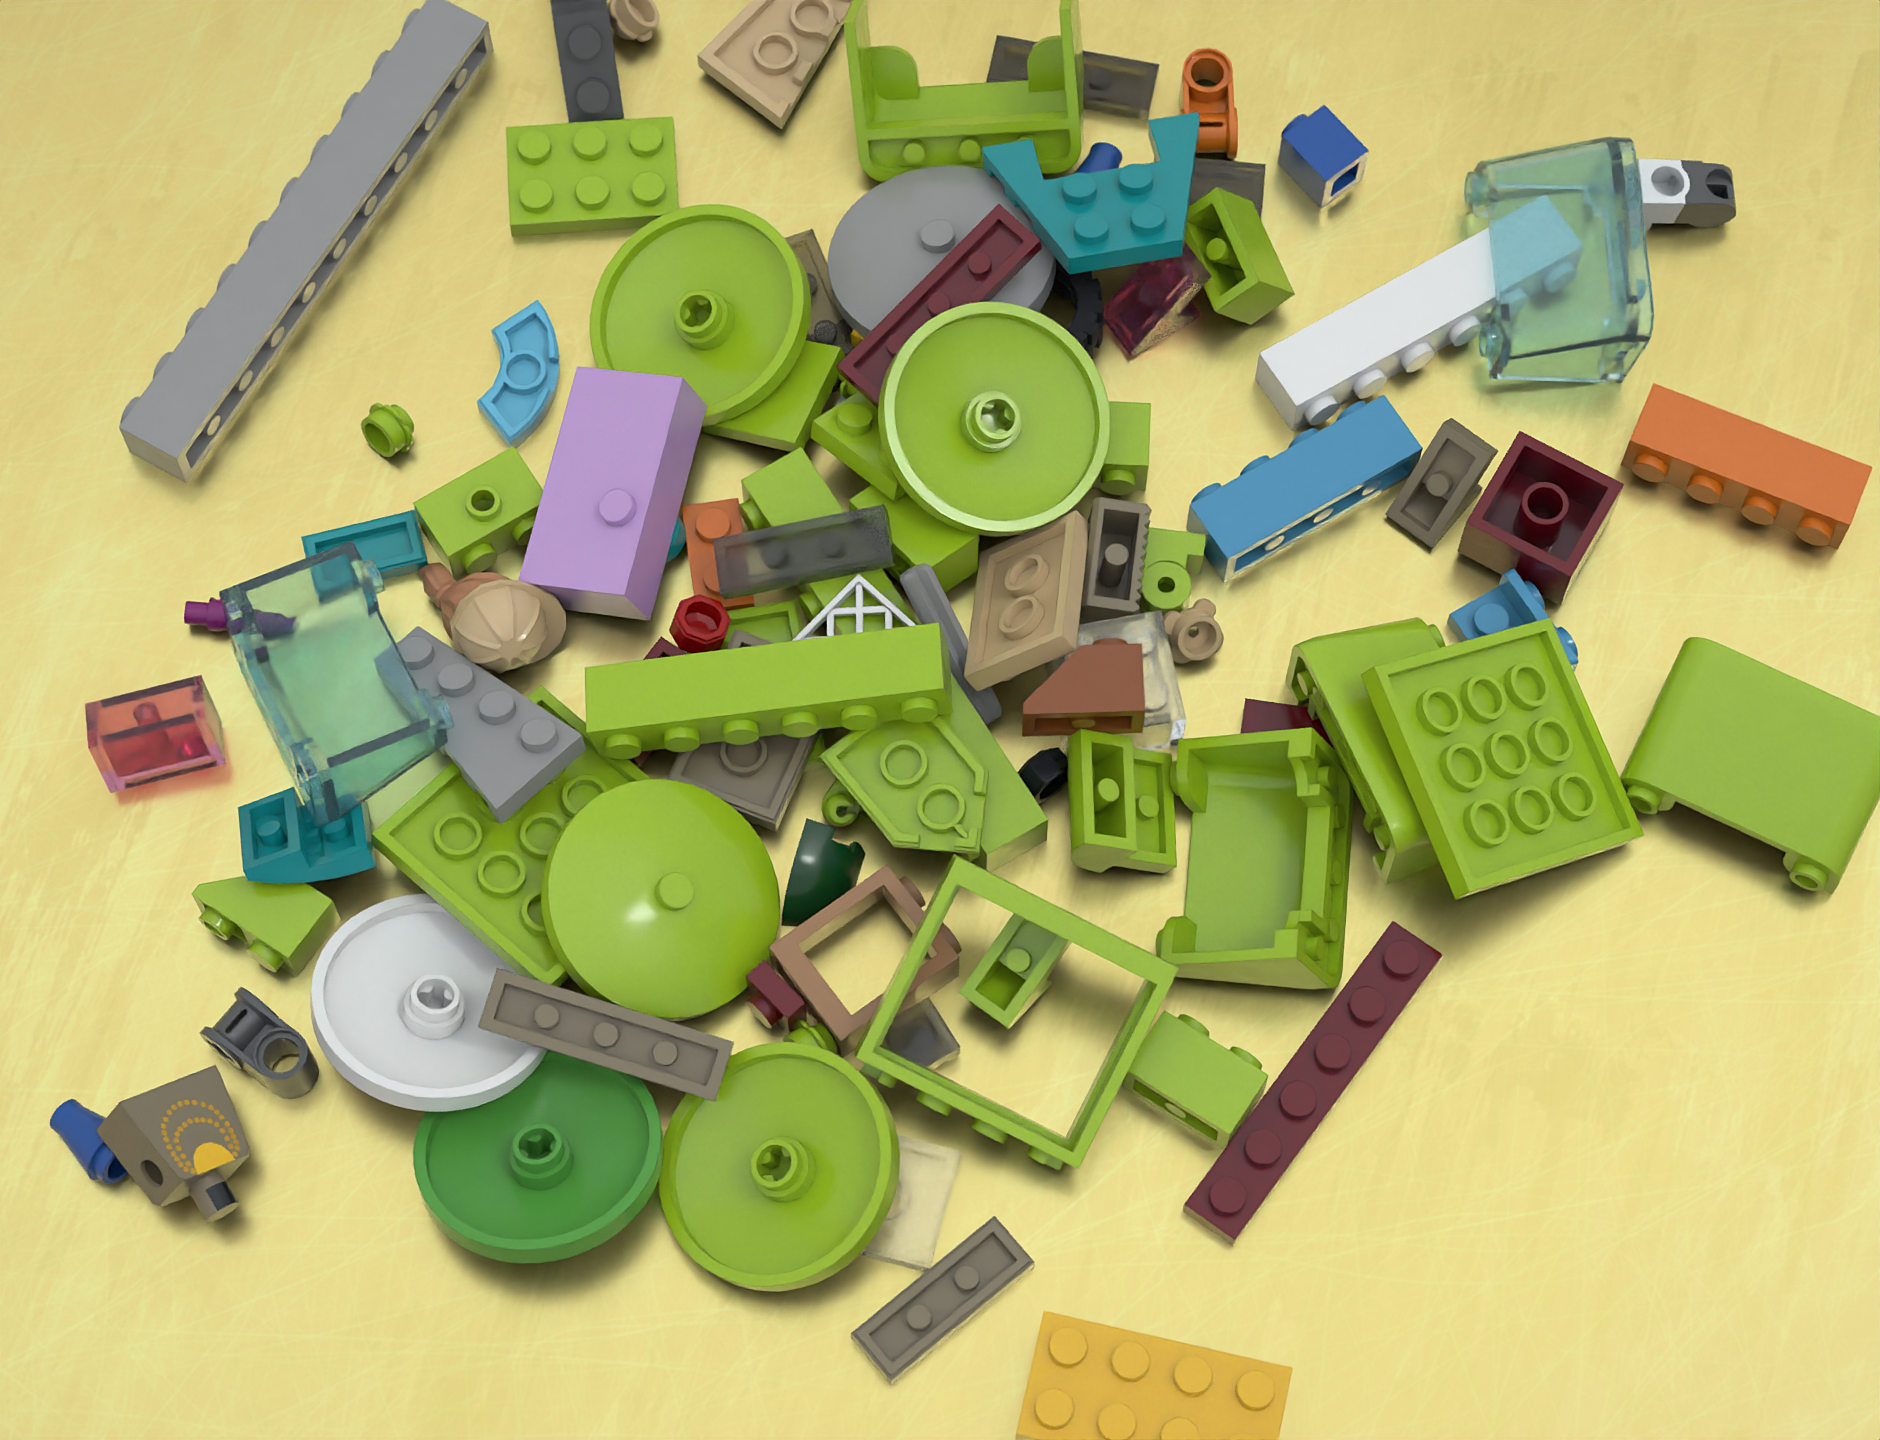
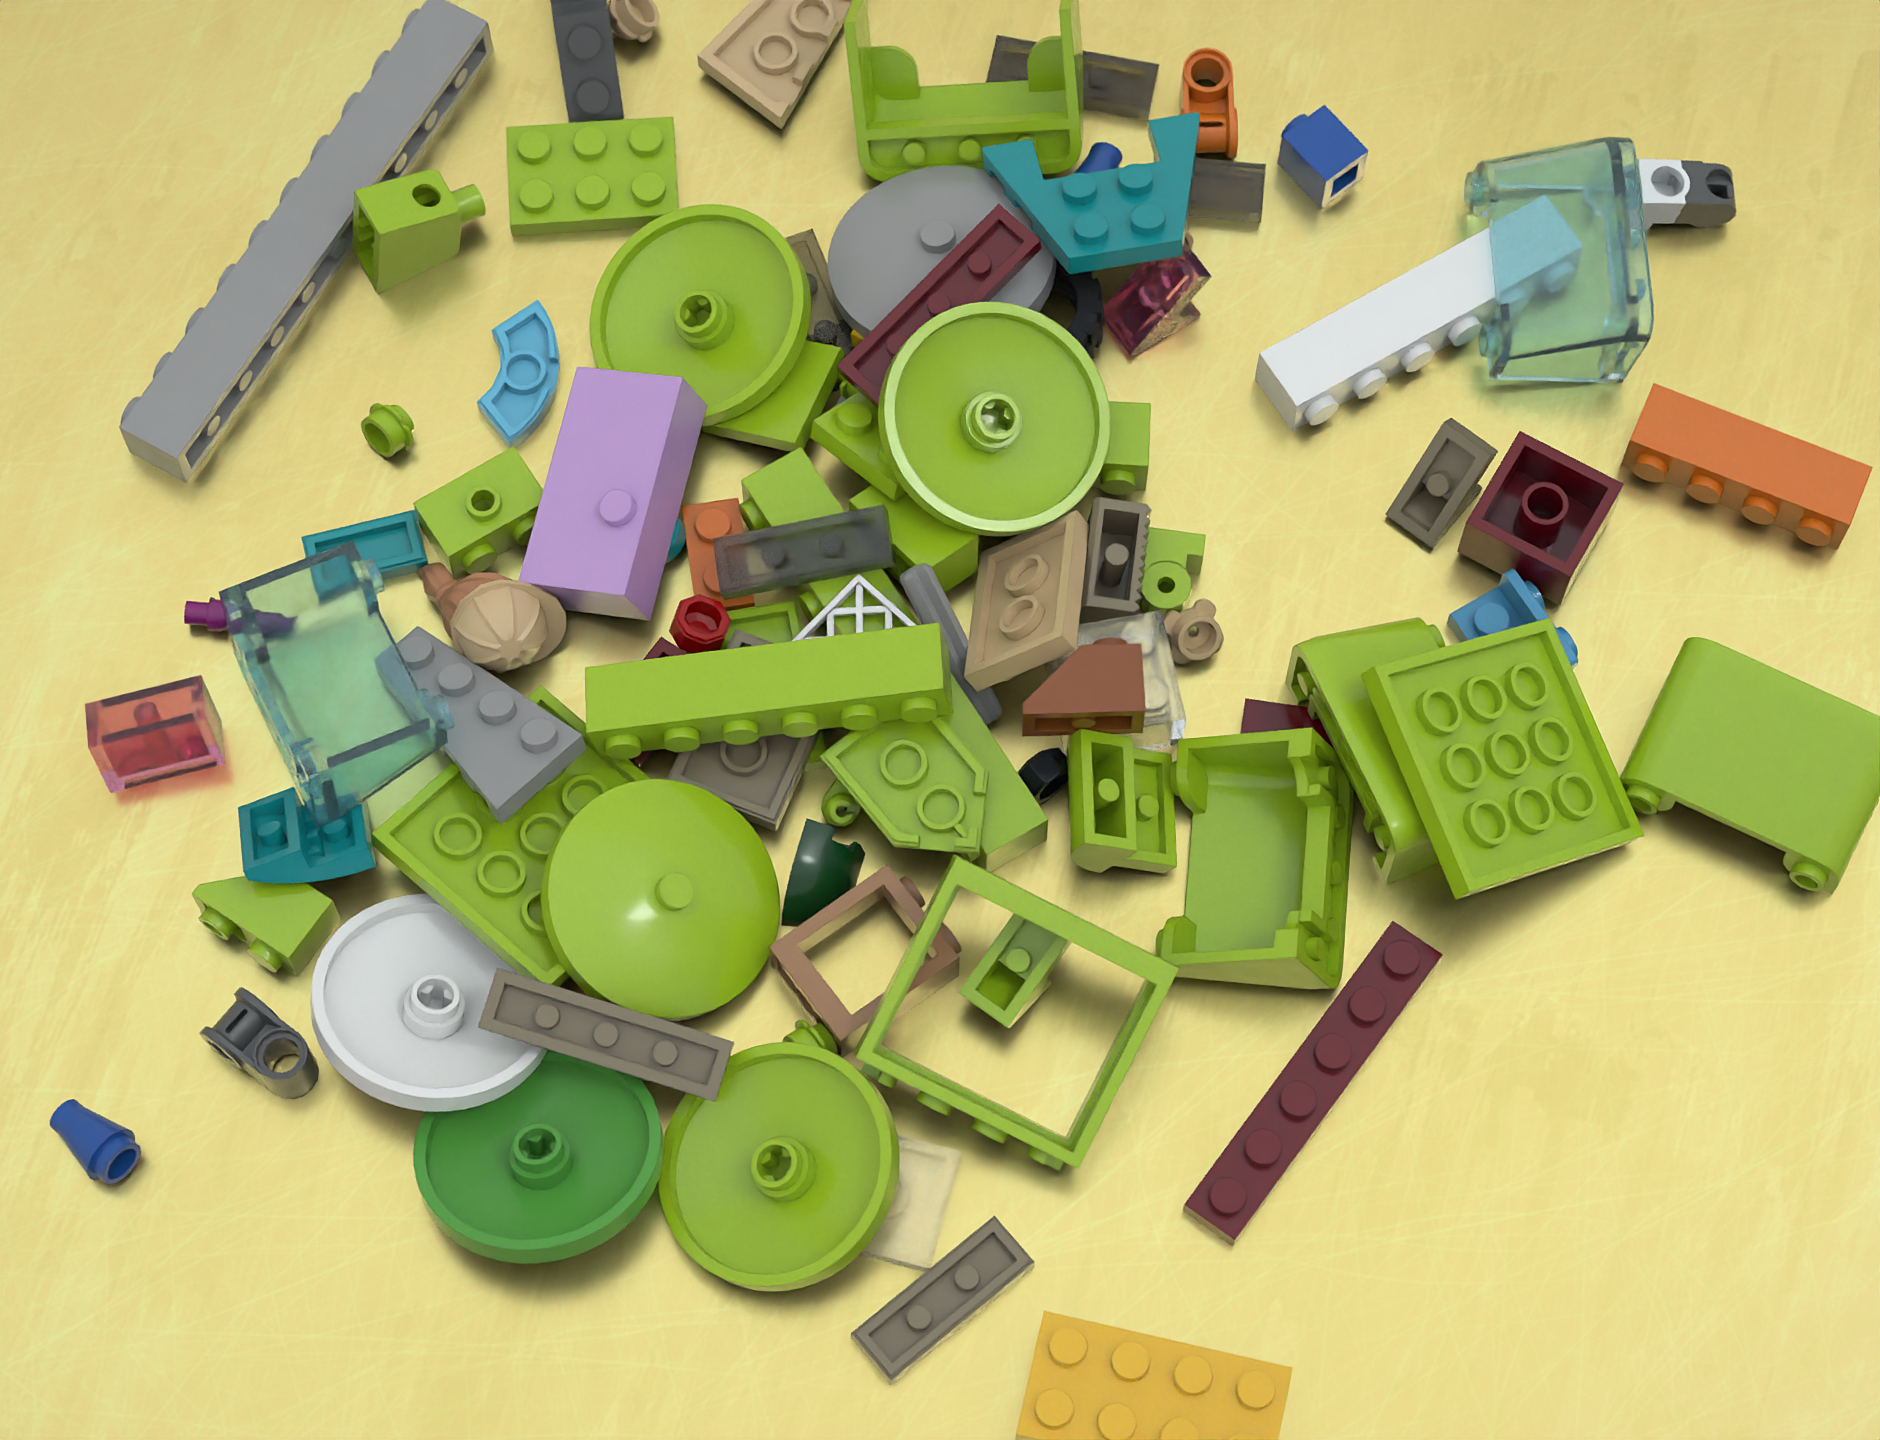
dark tan torso [97,1065,249,1223] -> none
dark red plate [746,960,807,1035] -> none
clear smoke plate [882,997,961,1070] -> none
lime brick [1122,1010,1269,1150] -> none
lime brick [1184,187,1295,325] -> none
dark azure brick [1186,395,1423,582] -> none
none -> lime torso [352,169,486,294]

